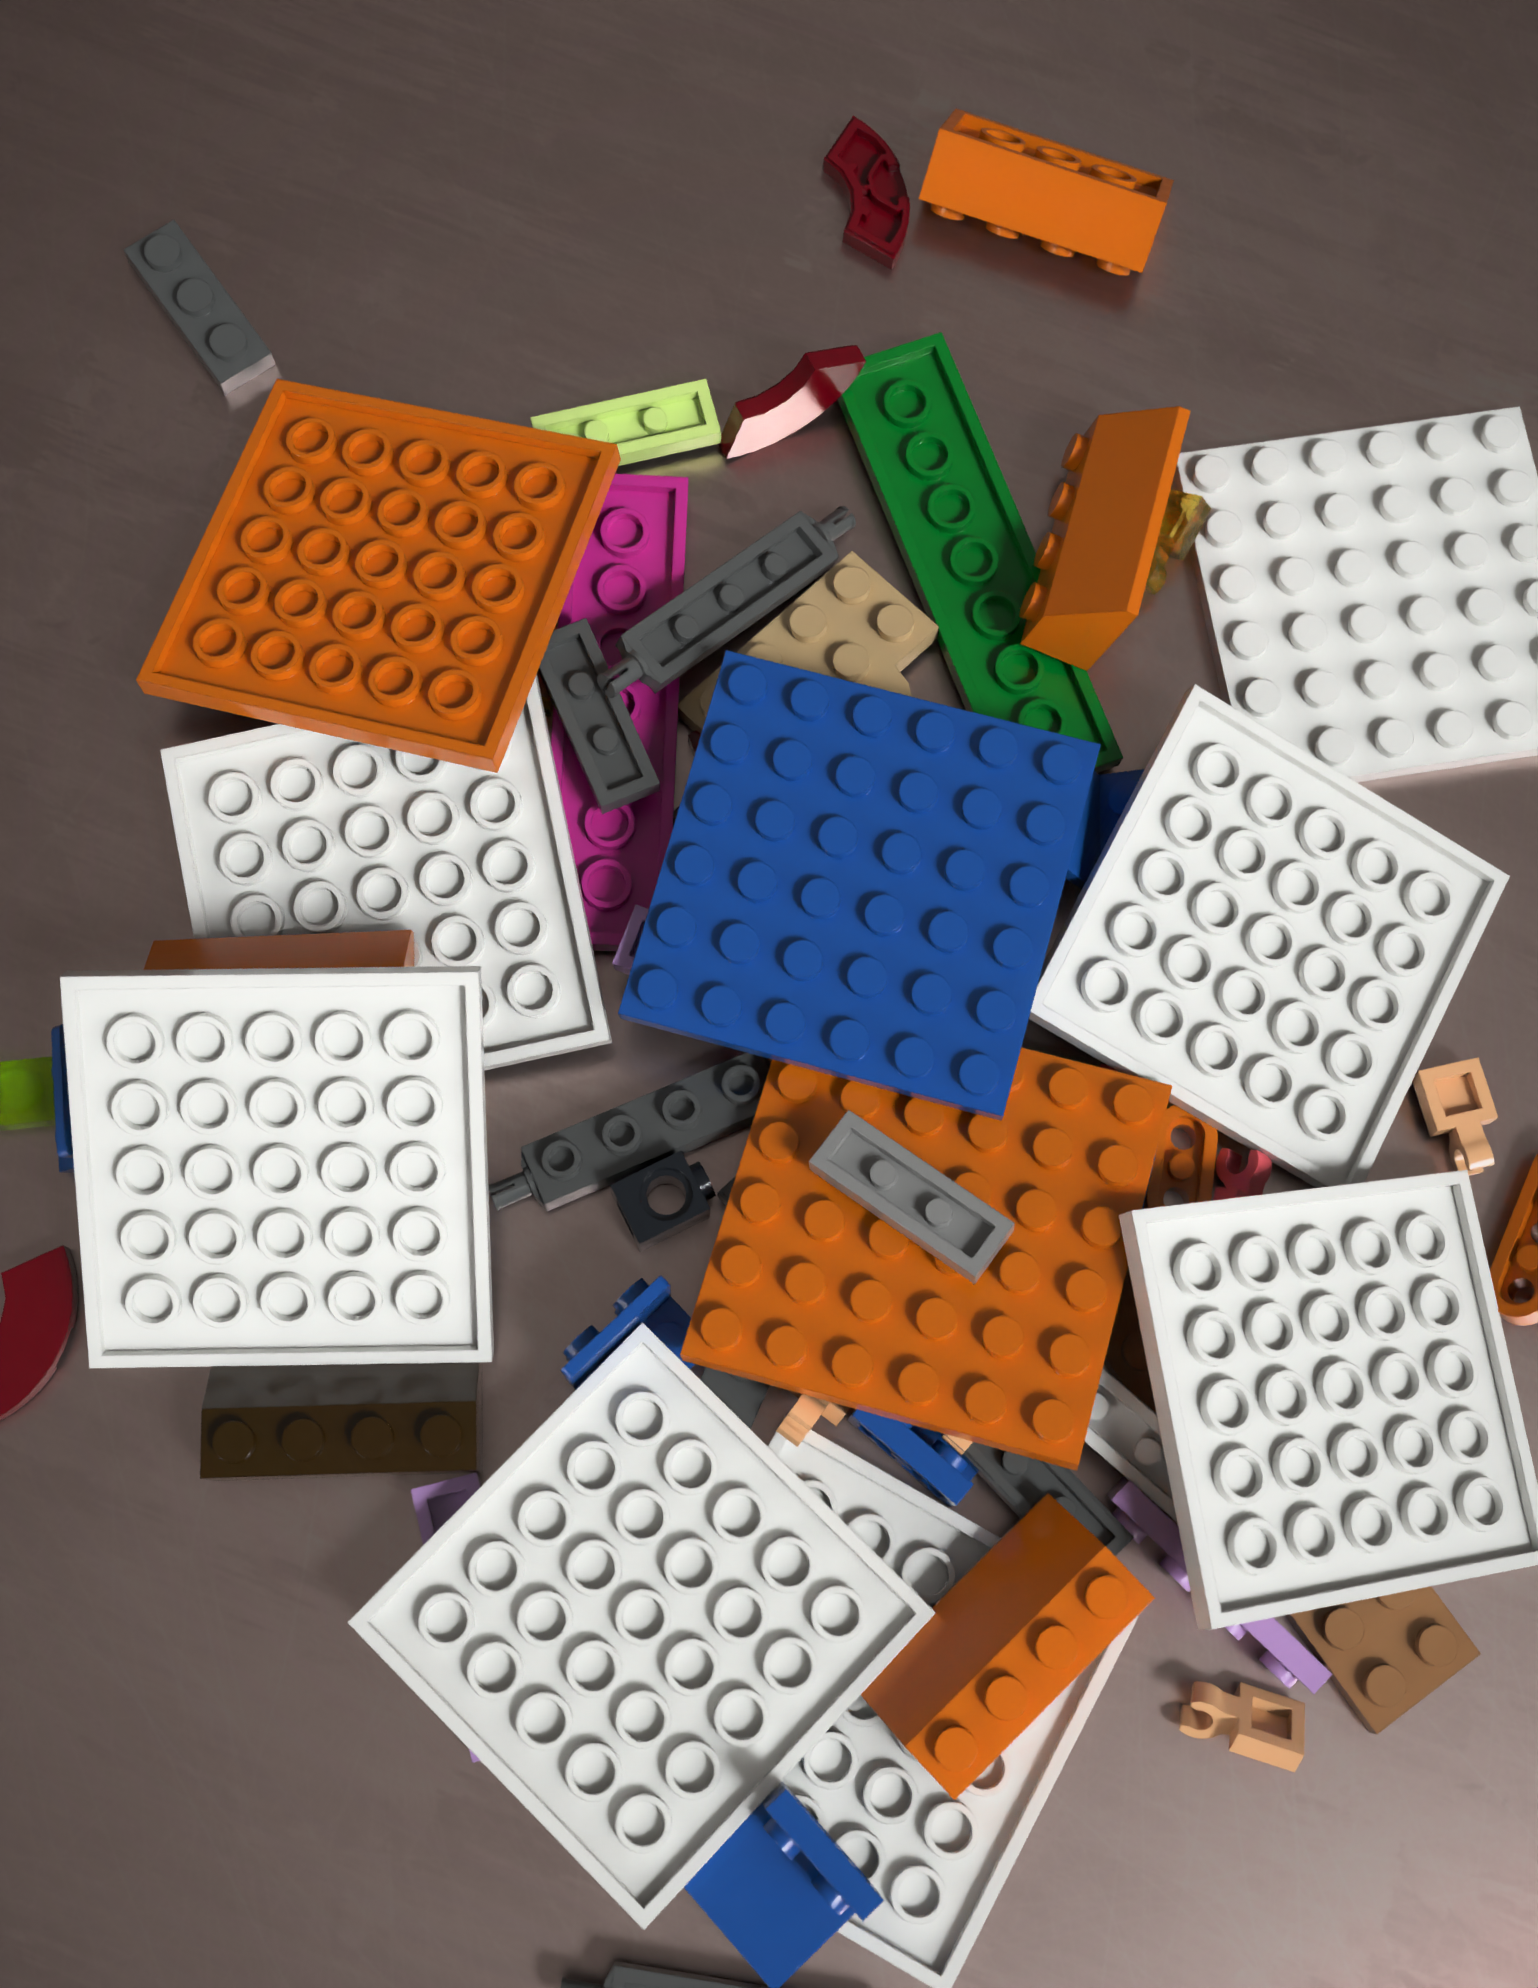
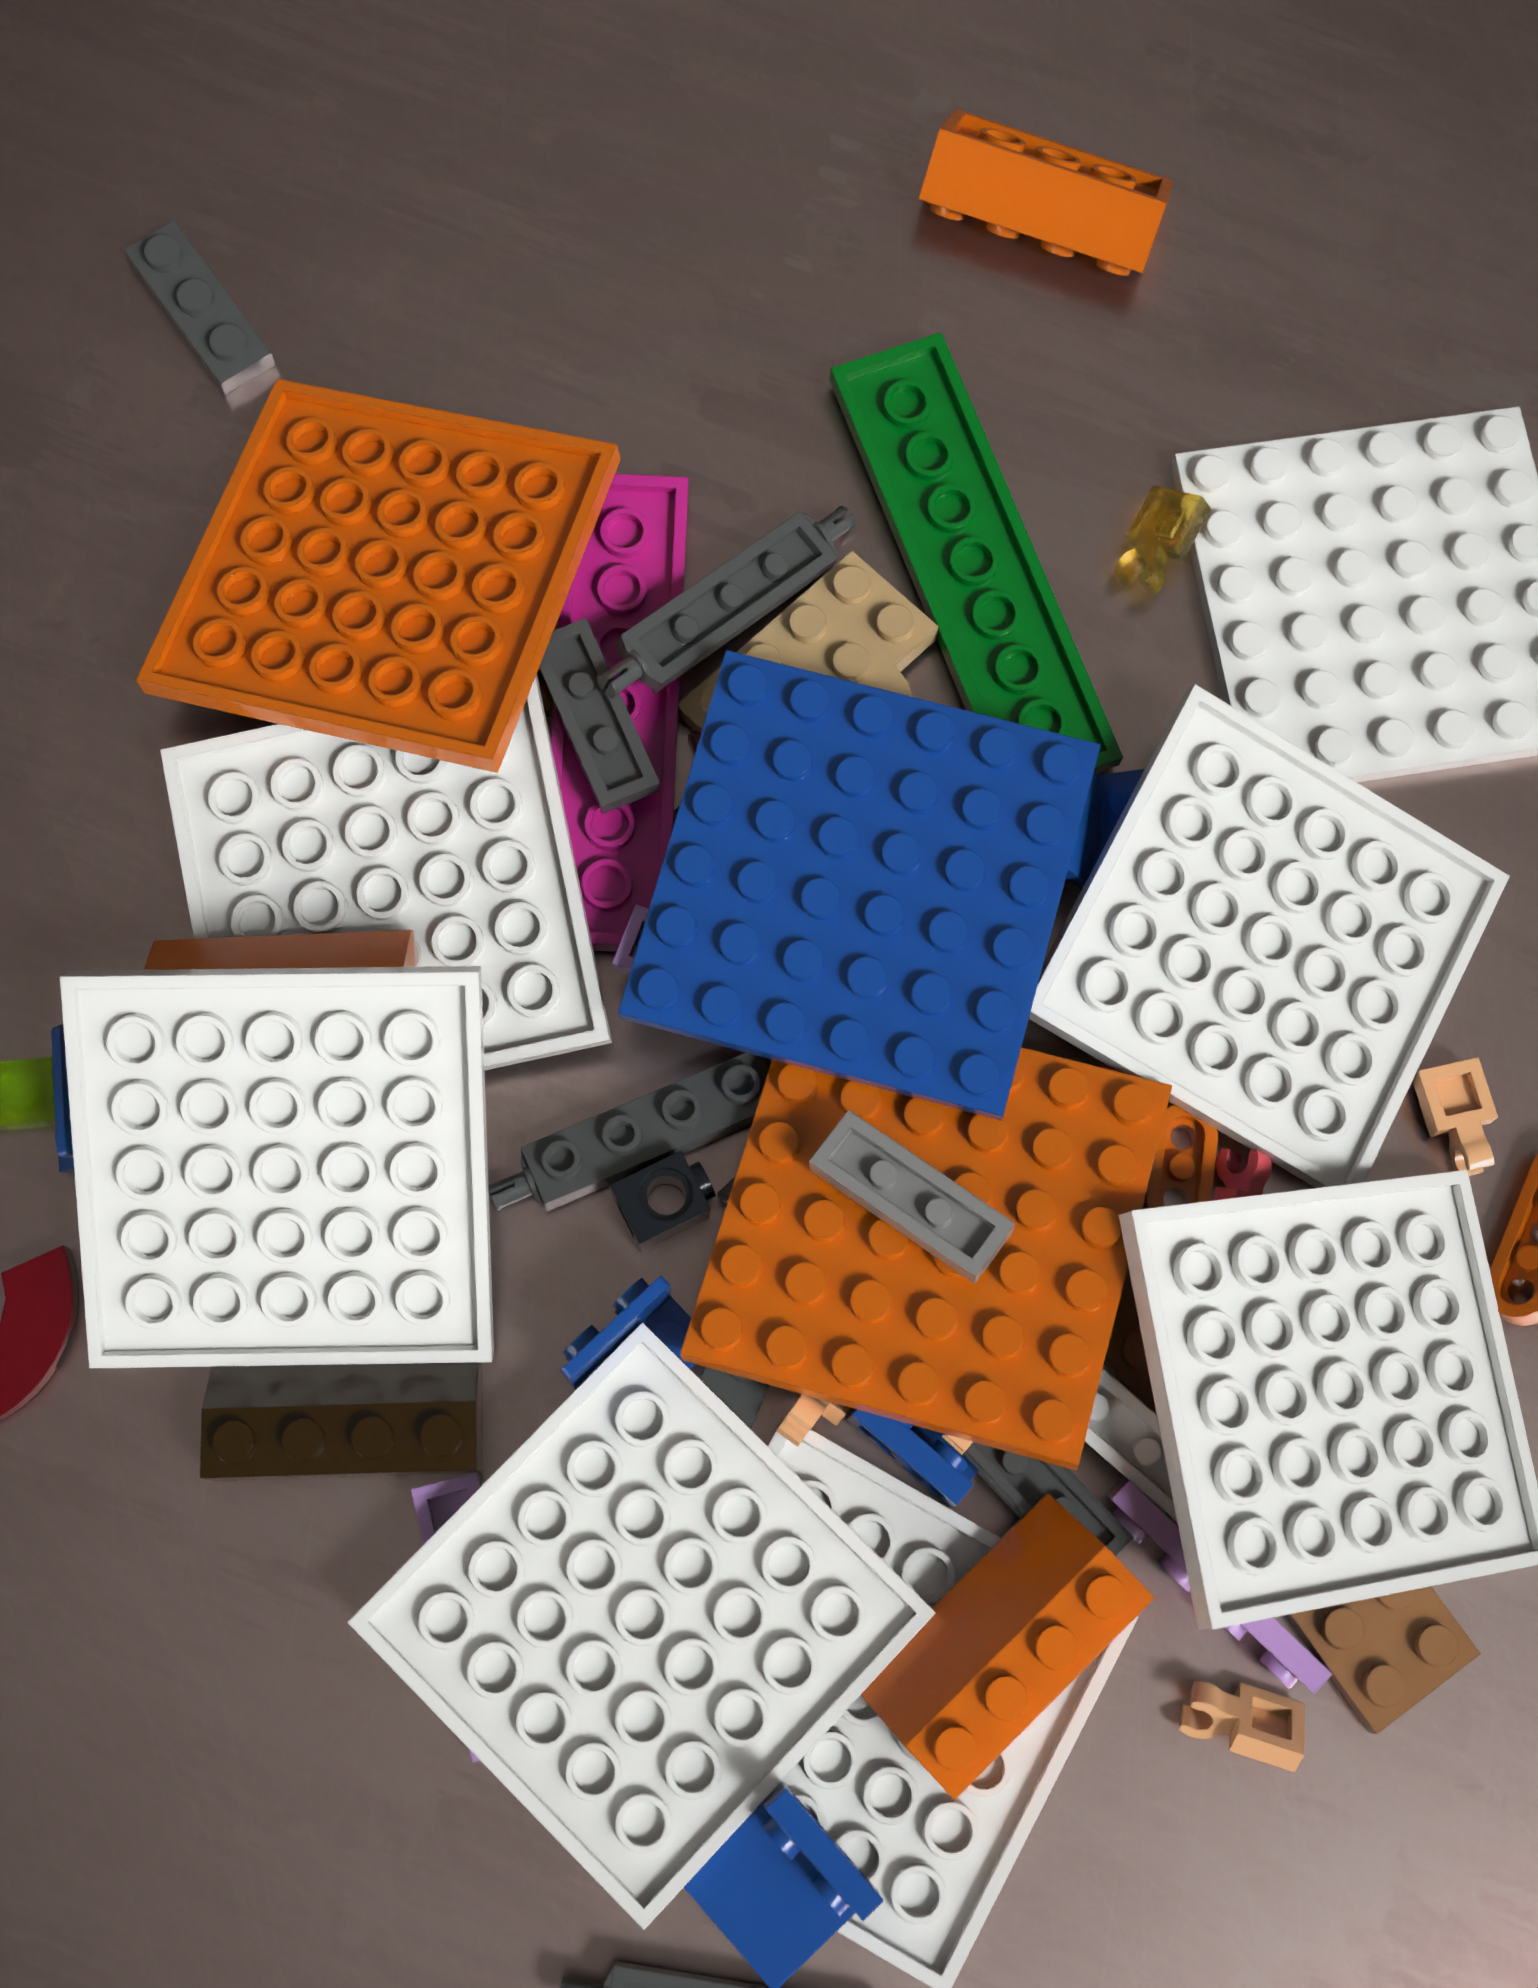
yellowish green plate [530,379,721,466] -> none
dark red tile [718,345,866,459] -> none
dark red tile [822,115,910,270] -> none
orange slope [1019,406,1190,671] -> none

